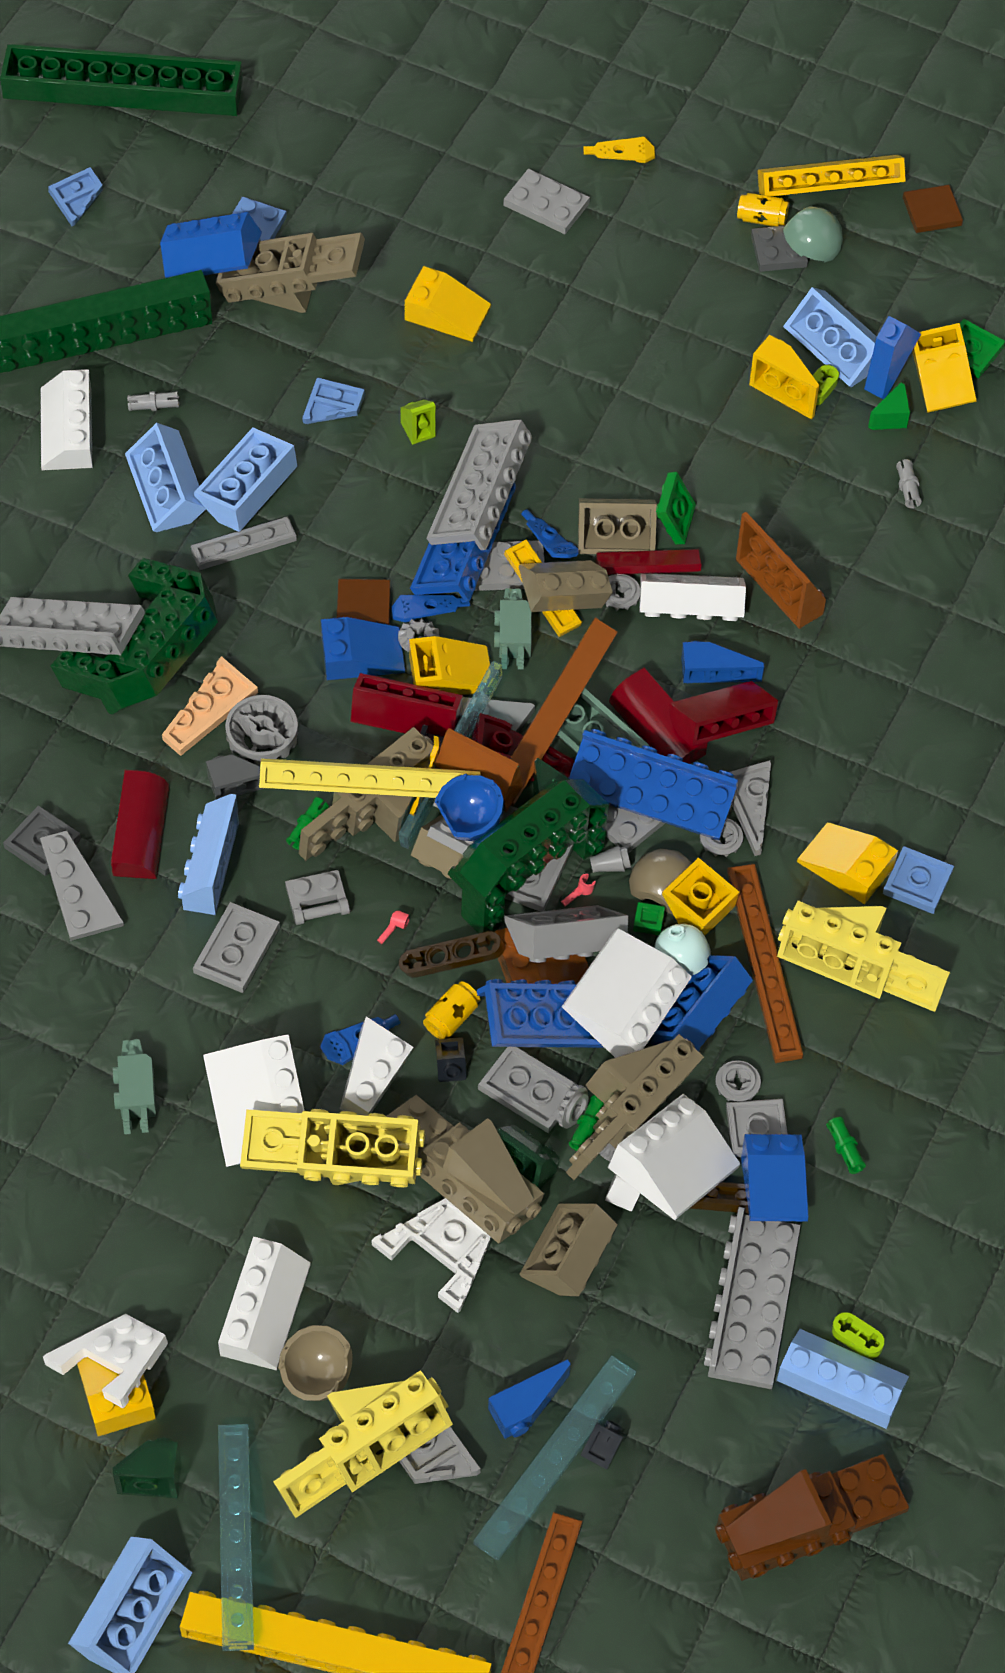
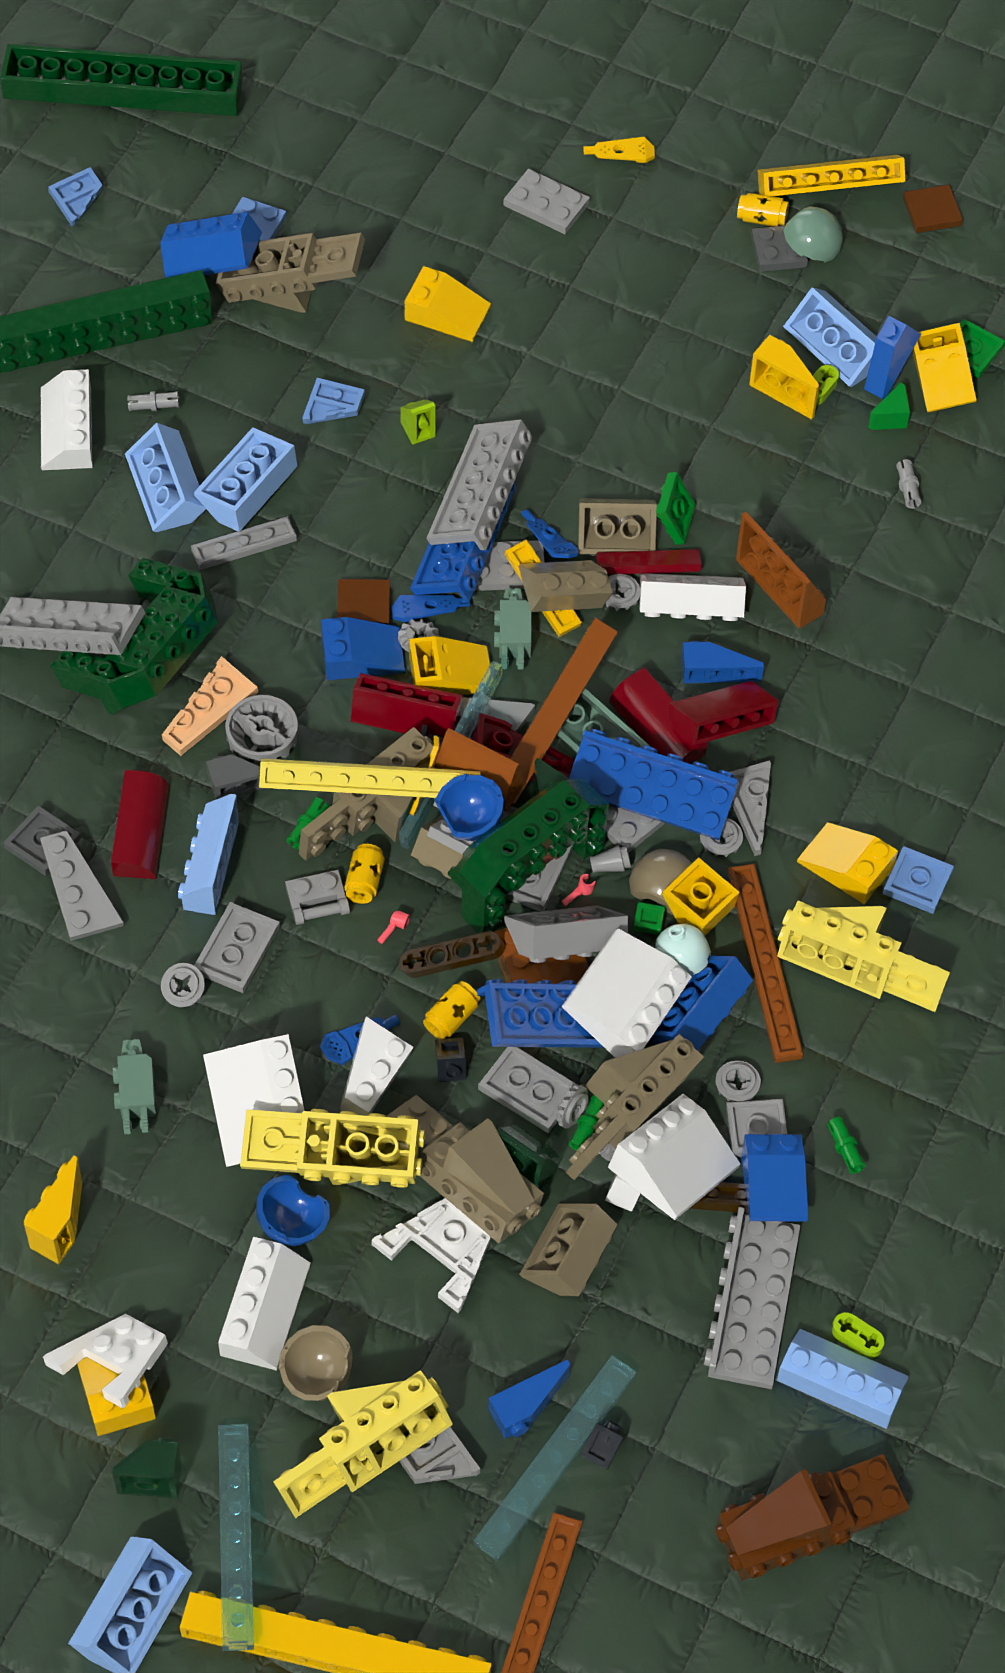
none -> yellow slope [24,1155,82,1264]
none -> light grey gear [161,963,205,1008]
none -> blue cylinder [256,1175,330,1246]
none -> yellow piece [344,844,385,904]

